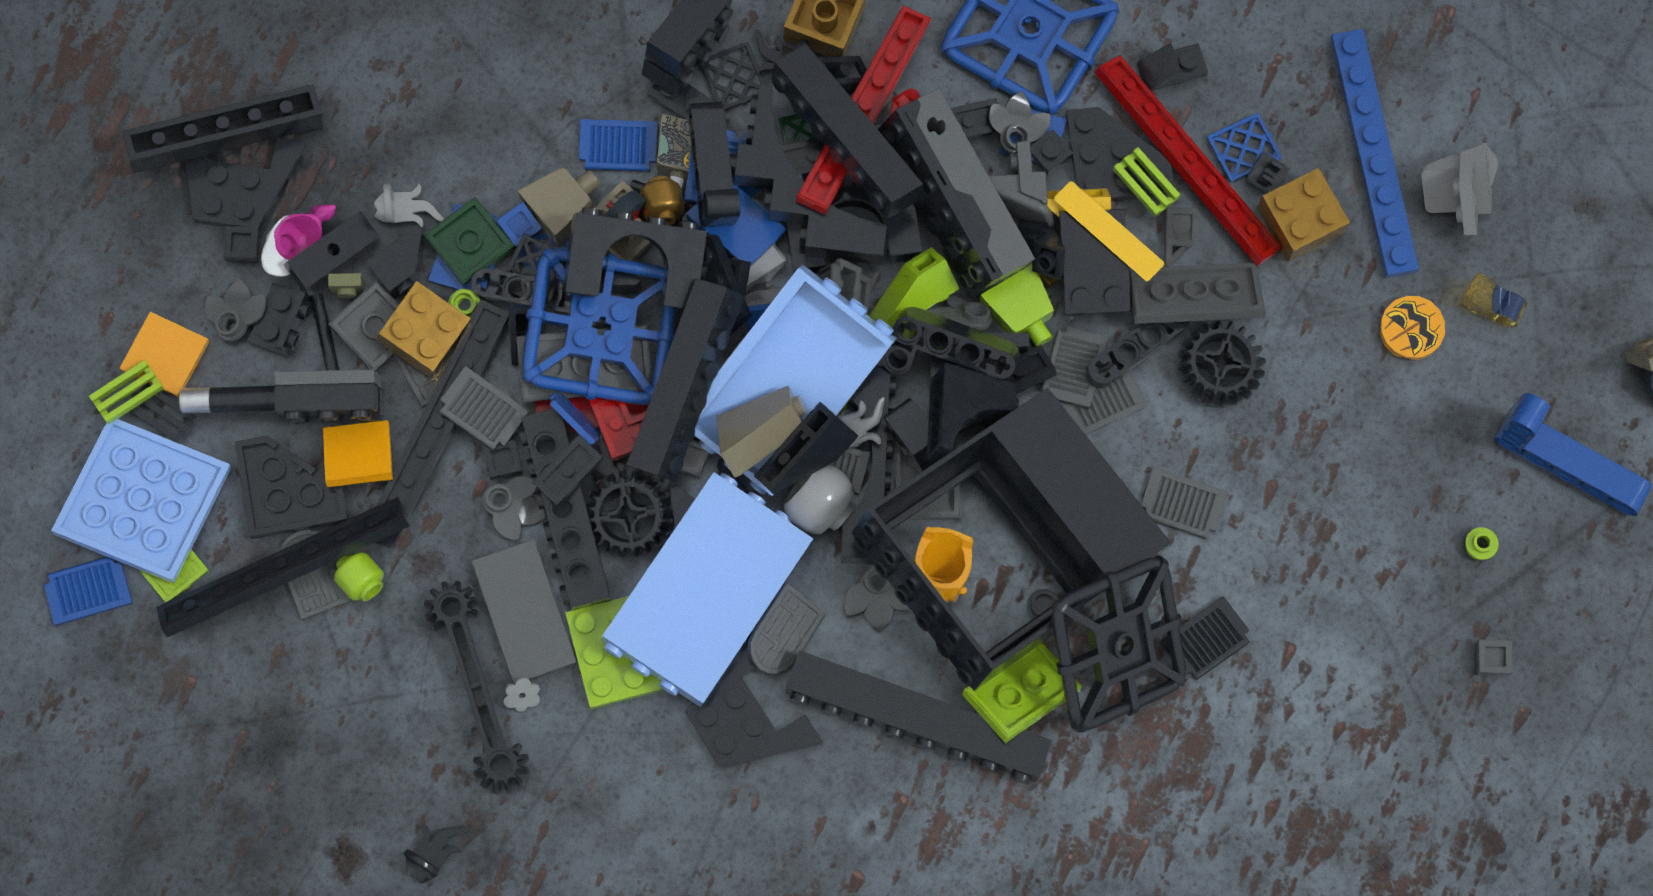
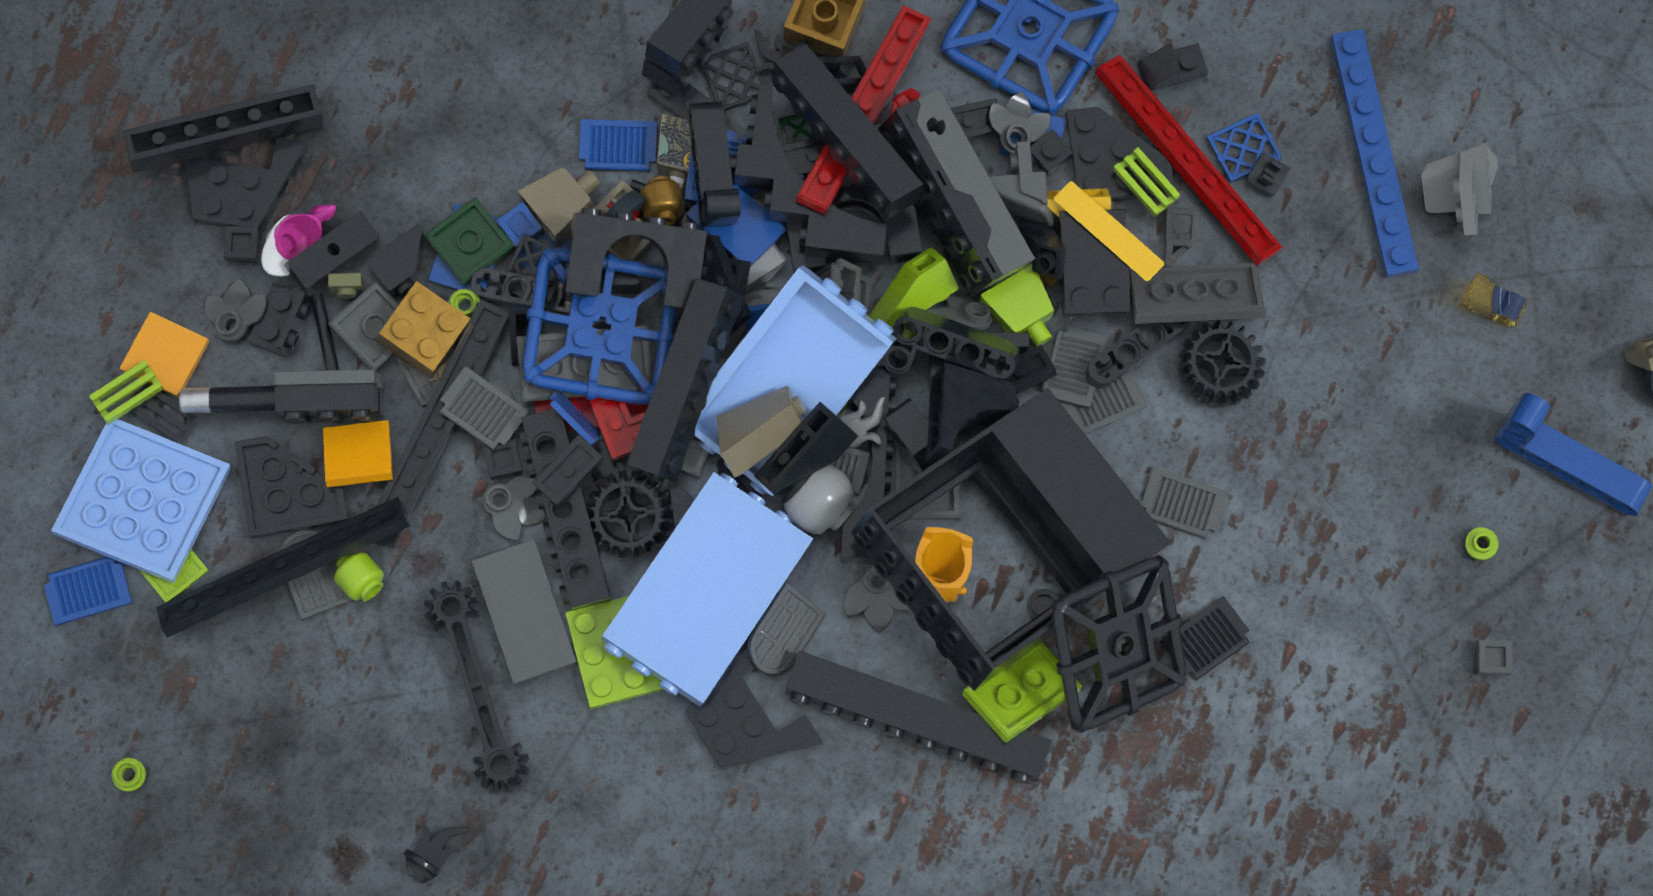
light grey piece [374,183,444,228] -> none
light grey plant [503,677,540,712] -> none
pearl gold brick [1257,168,1350,262] -> none
light orange tile [1380,296,1445,360] -> none
none -> lime plate [111,758,146,792]

